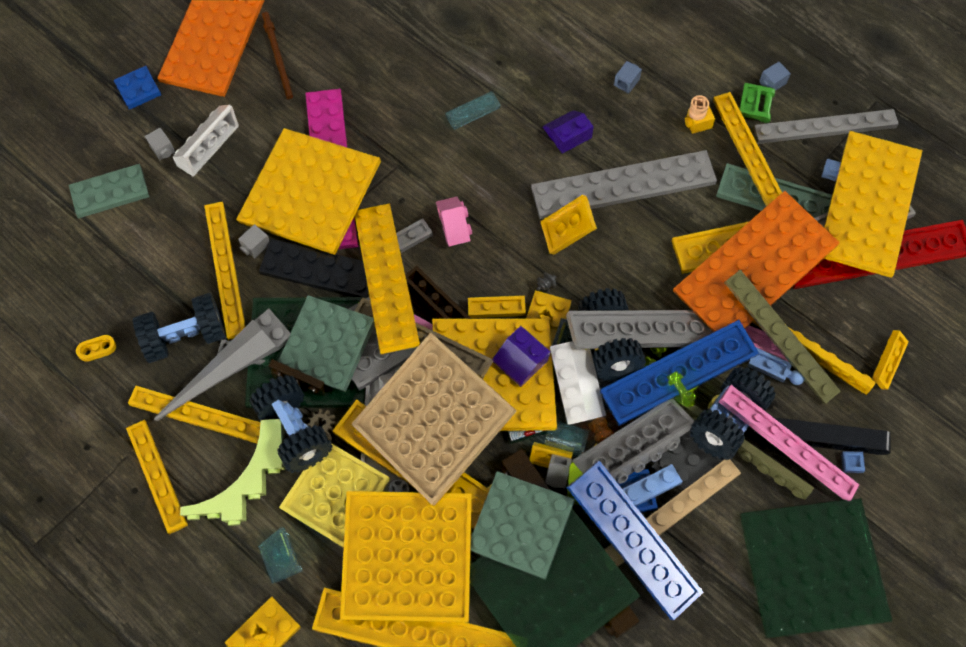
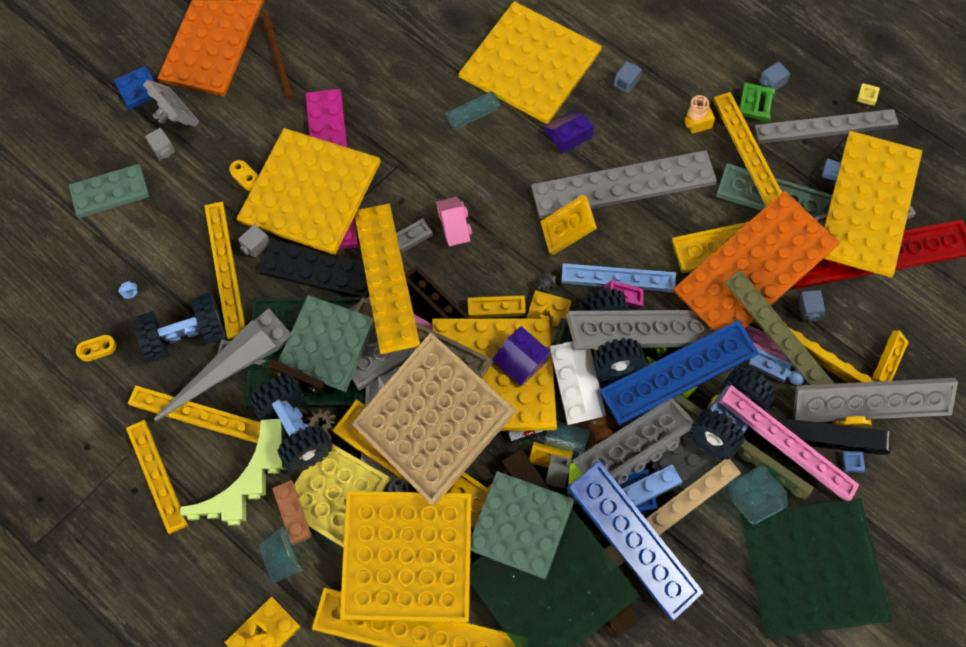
white slope [173,105,239,177] -> none
clear neon green bar [667,371,697,407] -> none
none -> light blue plate [119,281,137,299]
none -> light grey plate [143,80,199,126]
none -> yellow plate [230,160,258,191]
none -> nougat plate [272,480,312,545]
none -> yellow plate [459,1,602,124]
none -> light blue plate [561,264,676,292]
none -> dark pink plate [603,280,644,309]
none -> clear light blue brick [728,465,788,526]
none -> light grey plate [793,378,958,422]
none -> sand blue brick [798,290,825,322]
none -> yellow tile [831,416,872,429]
none -> light yellow plate [857,83,880,106]

